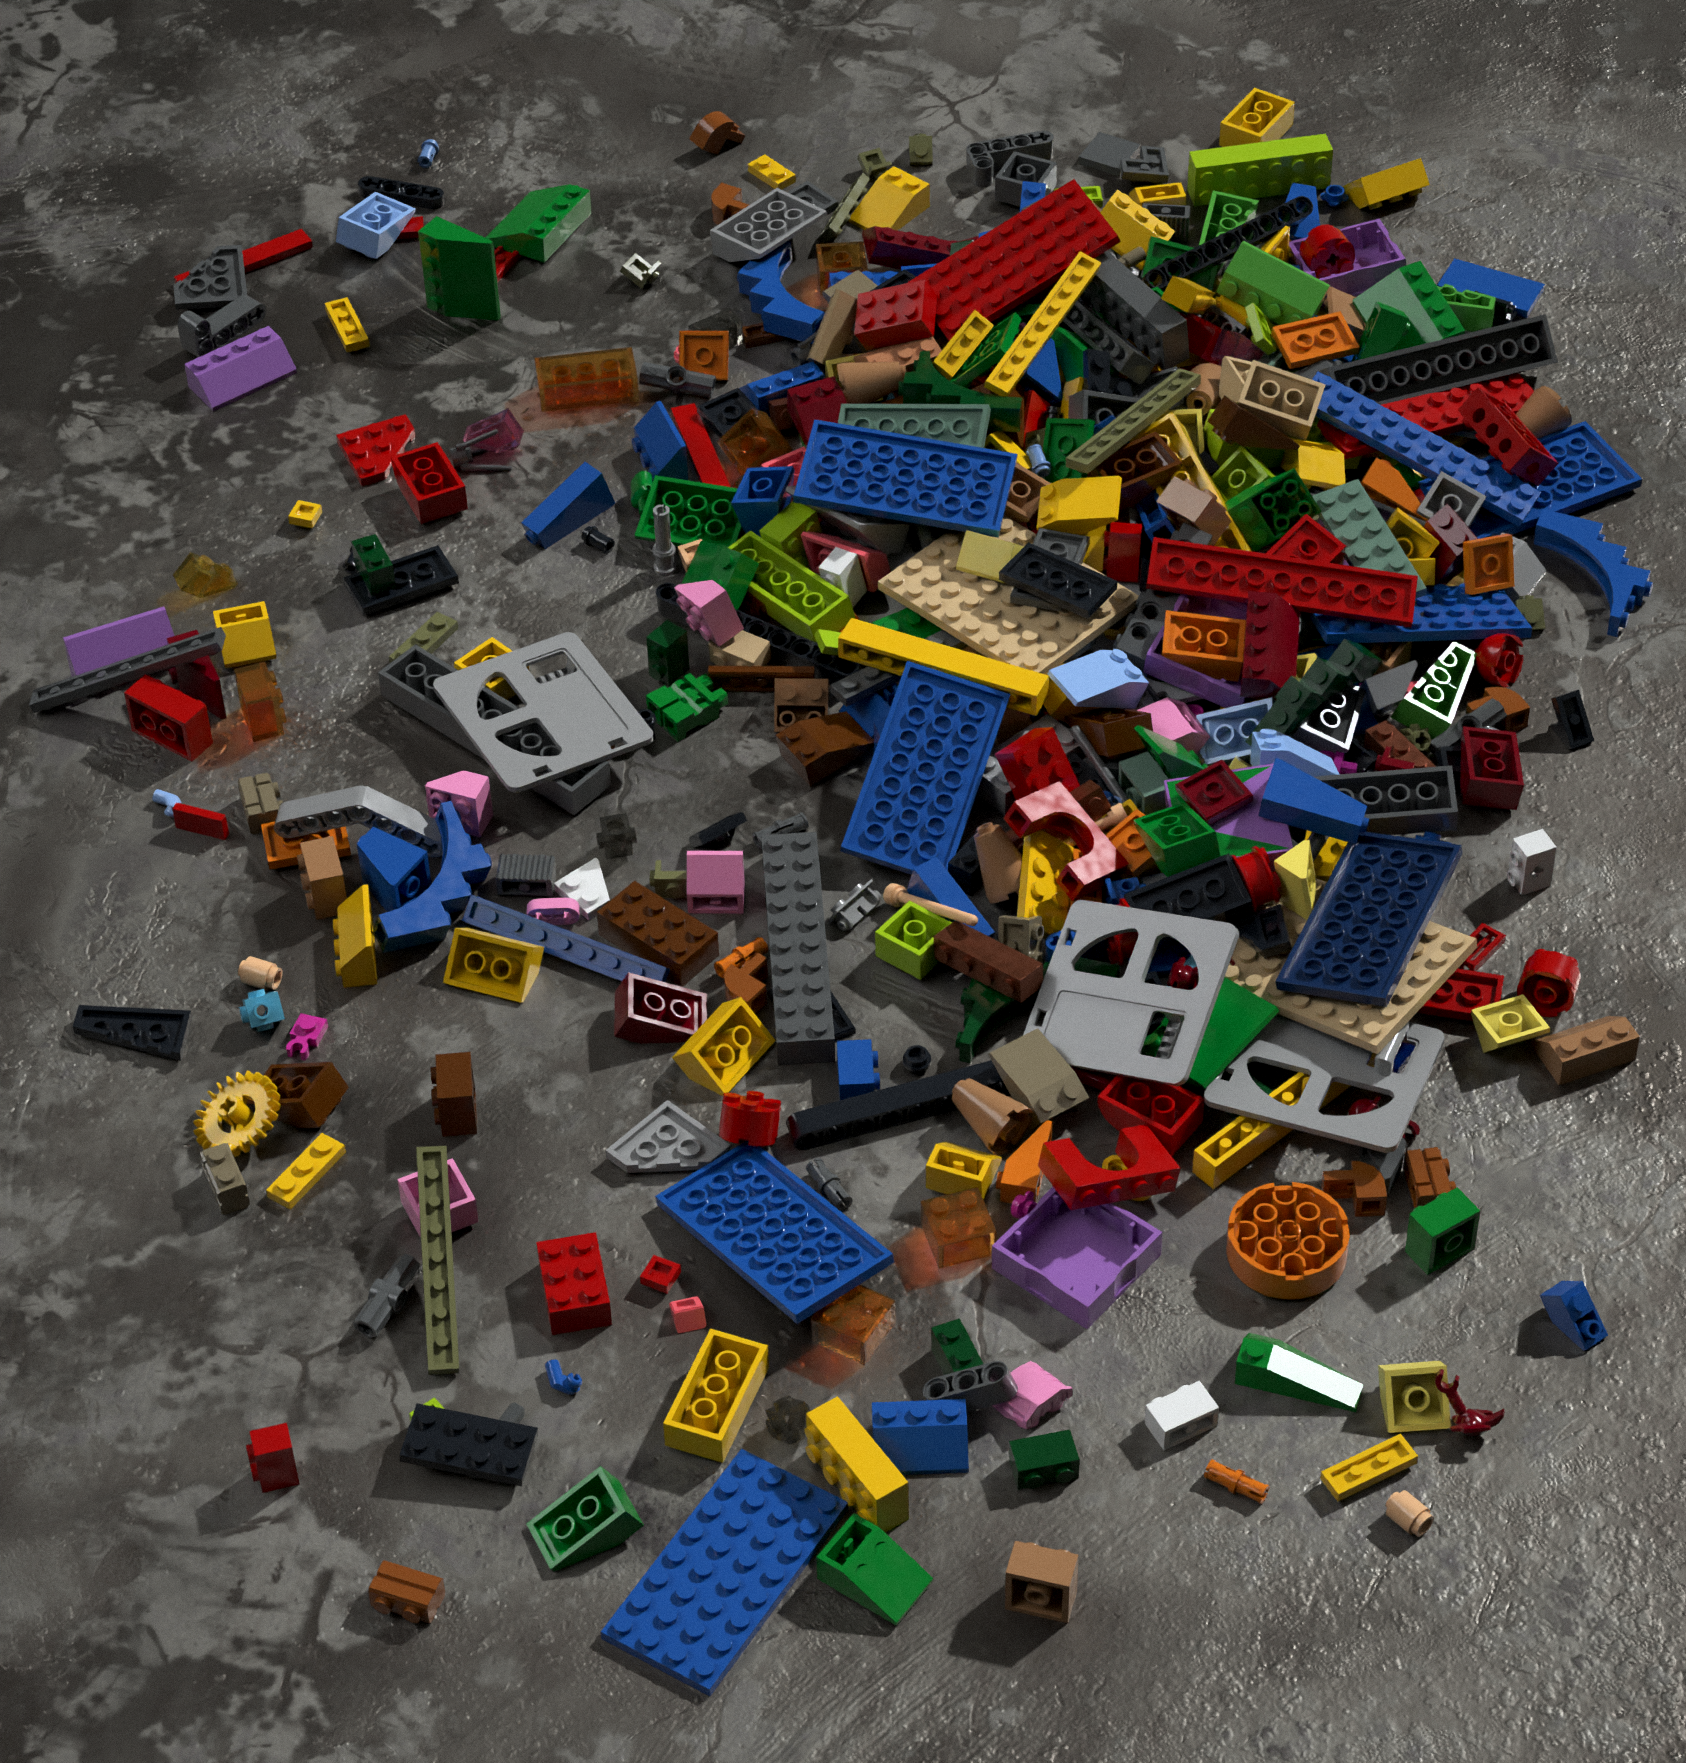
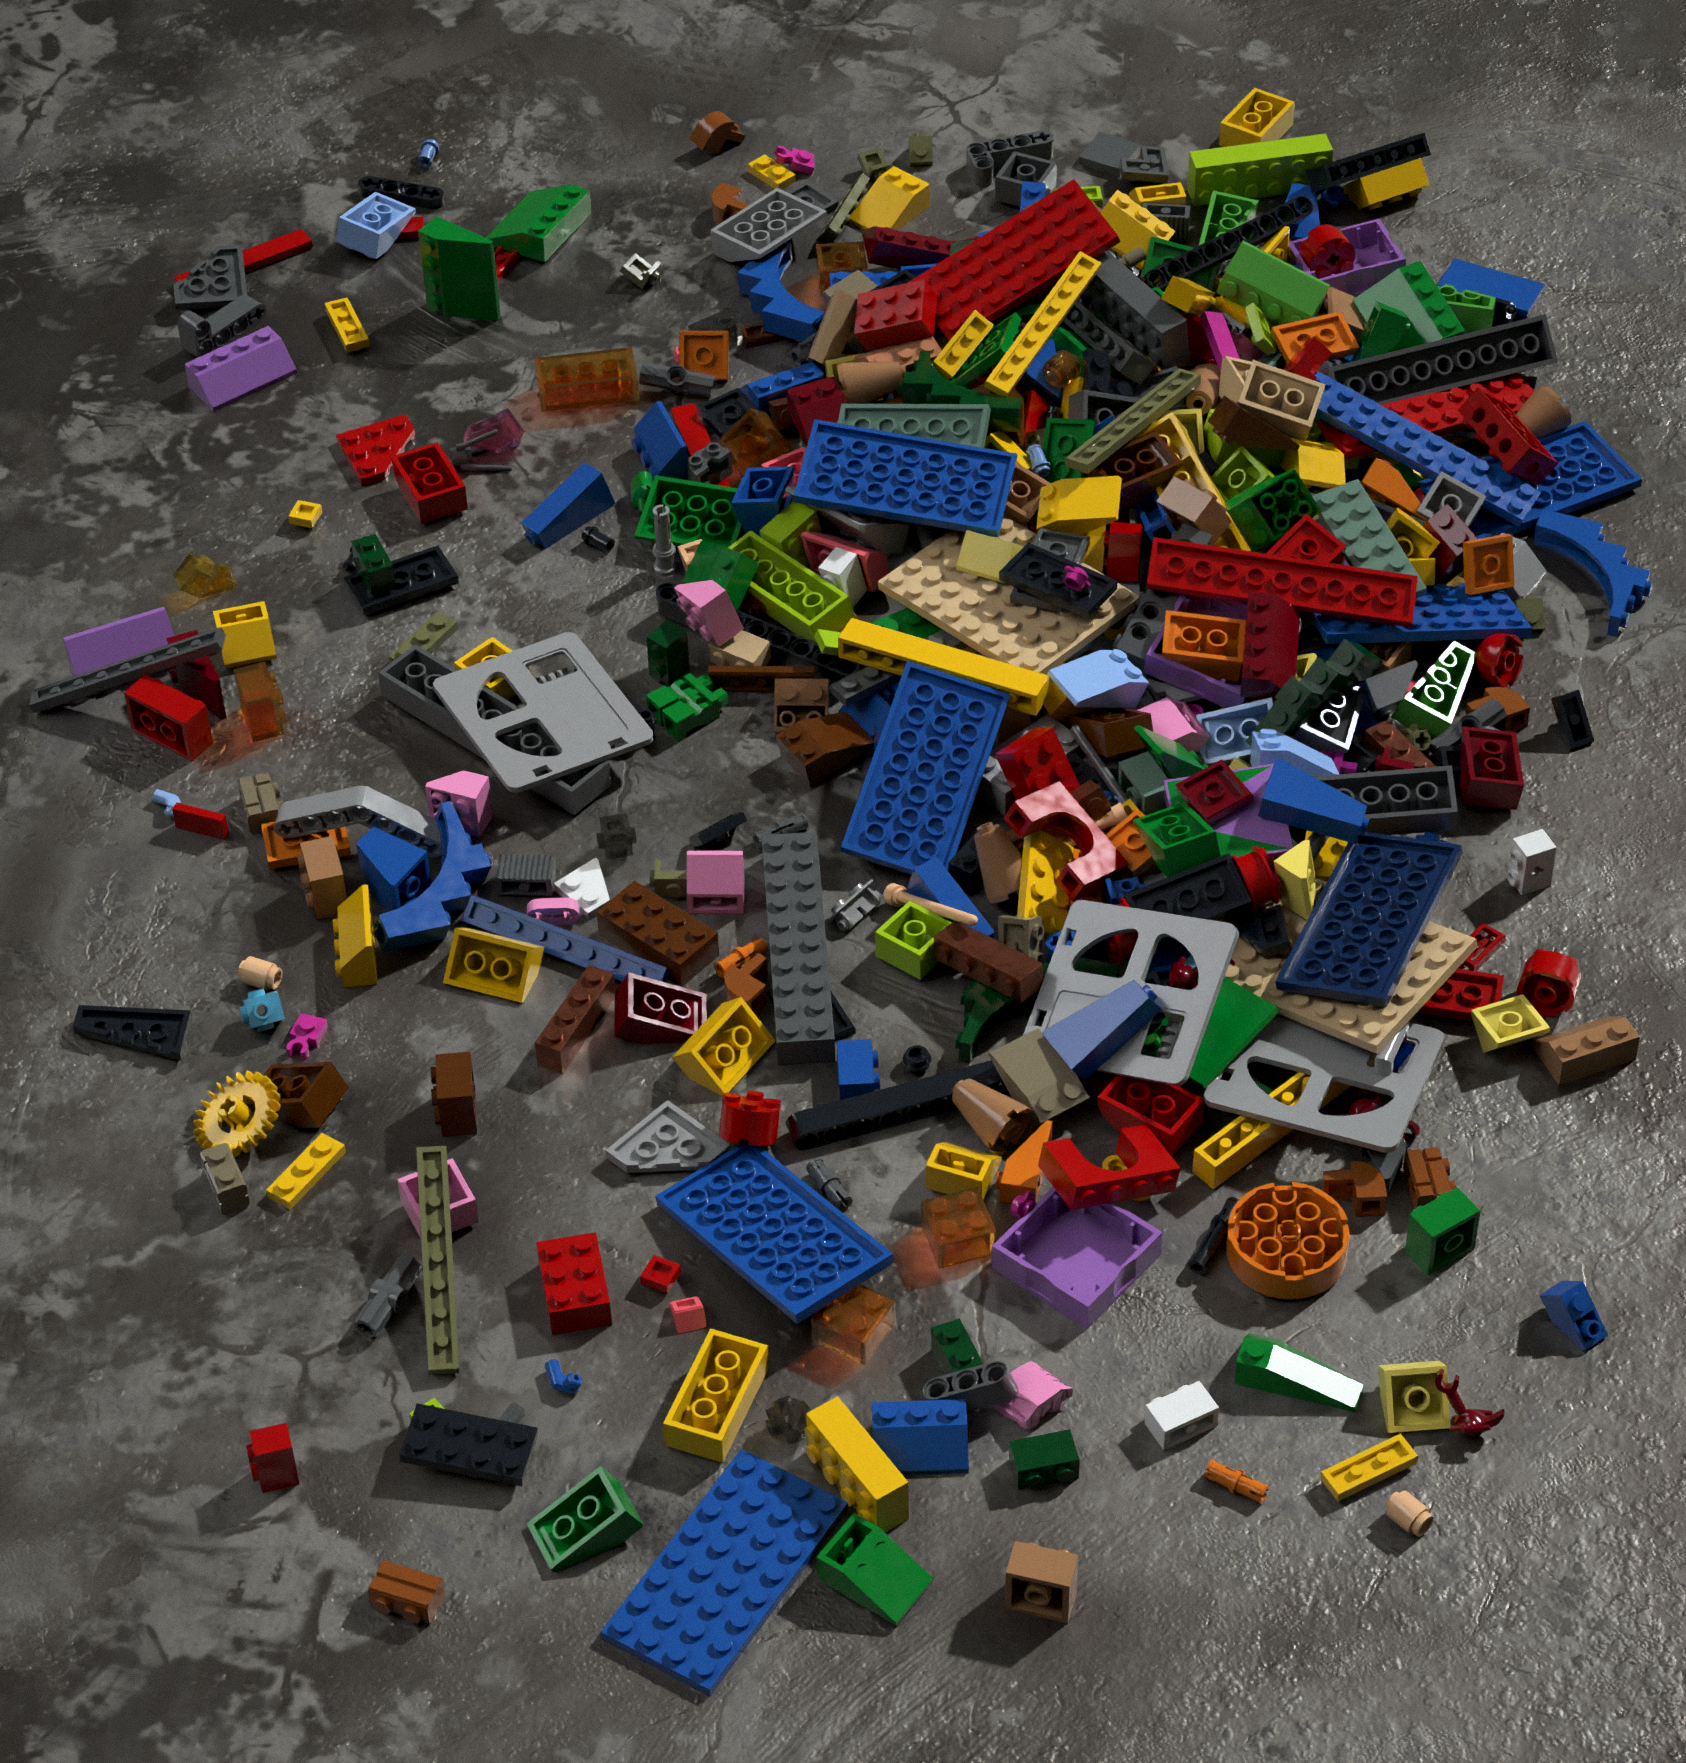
none -> copper brick [535,965,616,1074]
none -> dark grey cylinder [688,443,733,484]
none -> dark pink plate [774,146,815,175]
none -> slope [1042,980,1162,1081]
none -> clear orange head [1043,350,1081,388]
none -> dark pink plate [1063,566,1090,591]
none -> black pin [1188,1197,1239,1275]
none -> dark pink tile [1199,311,1240,373]
none -> red arch [1283,336,1332,381]
none -> black brick [1305,132,1431,193]

